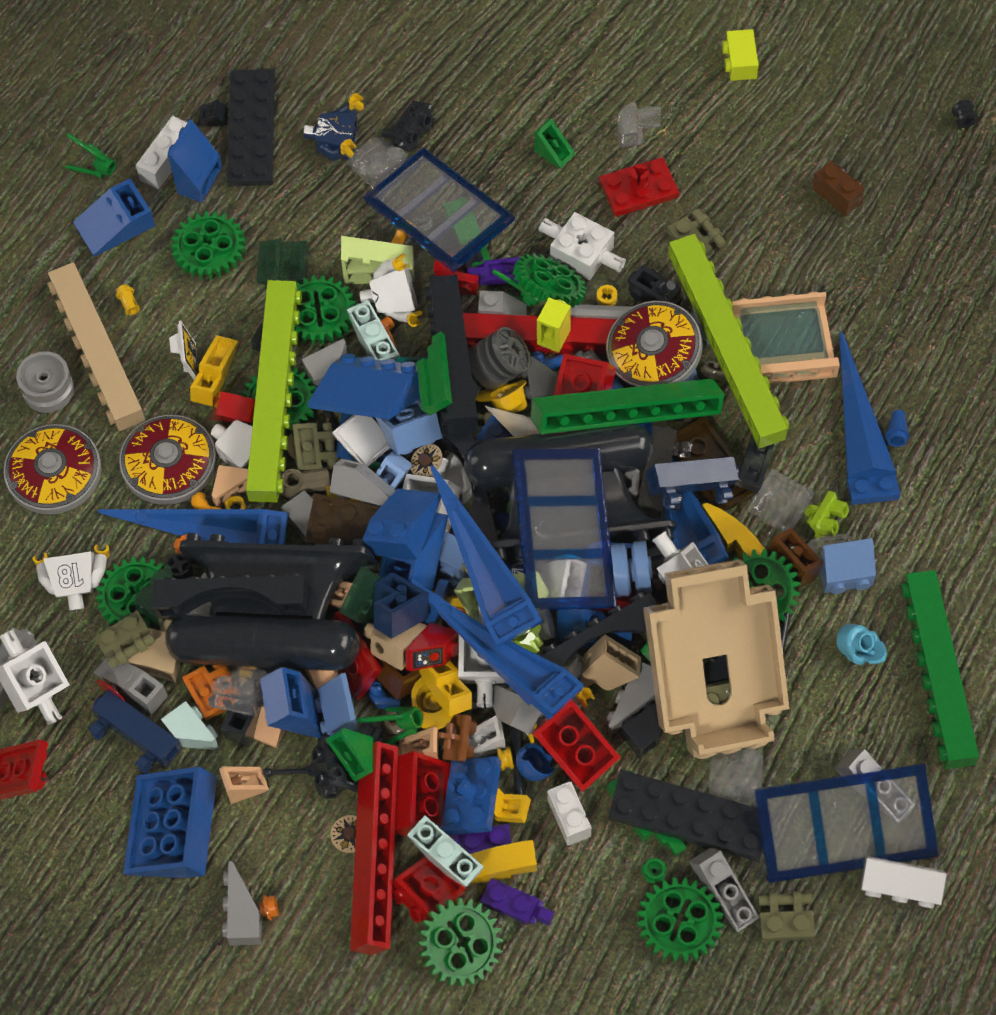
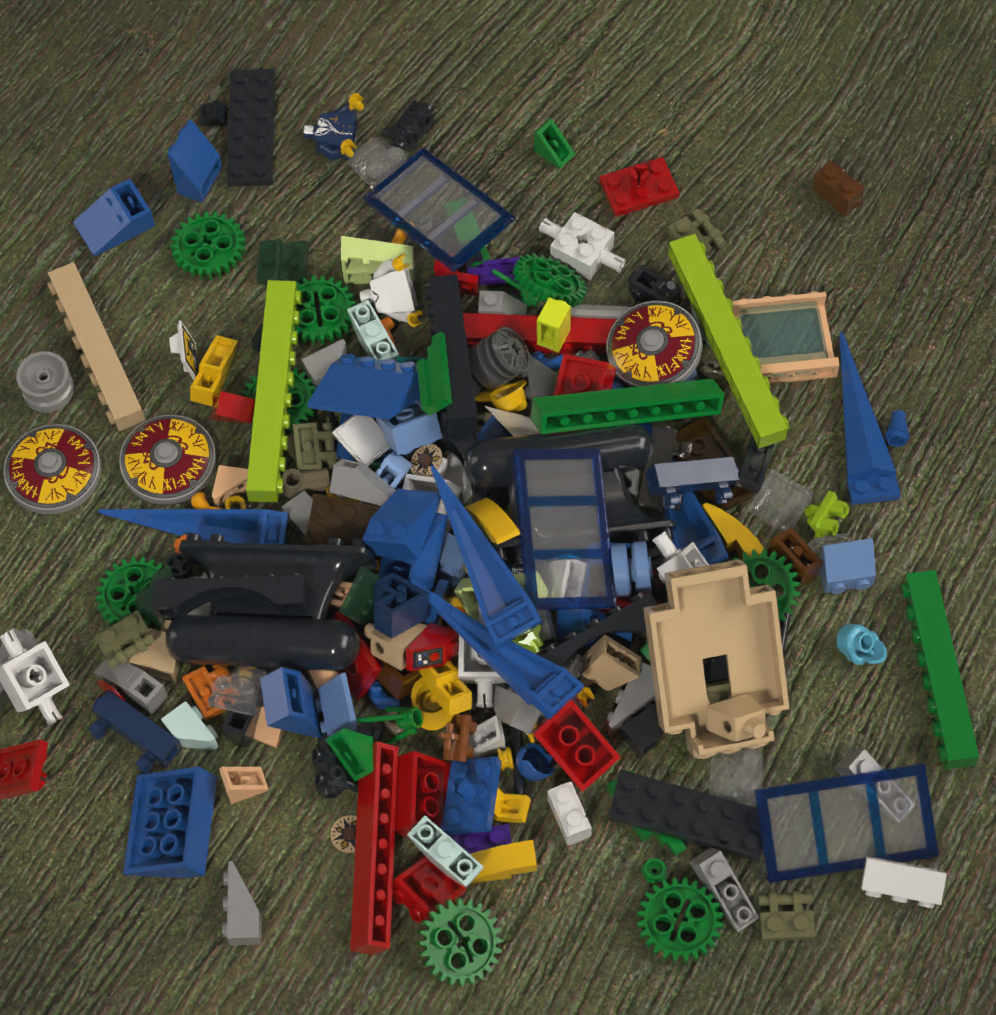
white torso [33,545,110,611] -> none
green plant [65,133,117,179] -> none
yellow pin [116,284,140,315] -> none
white brick [136,116,187,190] -> none
white torso [211,420,252,469] -> none
orange plate [259,895,279,921] -> none
black hinge [263,765,316,778] -> none
light nougat slope [399,727,439,759] -> none
dark purple hinge [480,878,554,926] -> none
yellow bush [596,285,618,306] -> none
clear brick [617,102,661,148] -> none
neon yellow brick [722,29,759,81] -> none
black wheel [951,100,979,128] -> none
none -> yellow slope [464,498,520,544]
none -> tan torso [706,694,766,742]

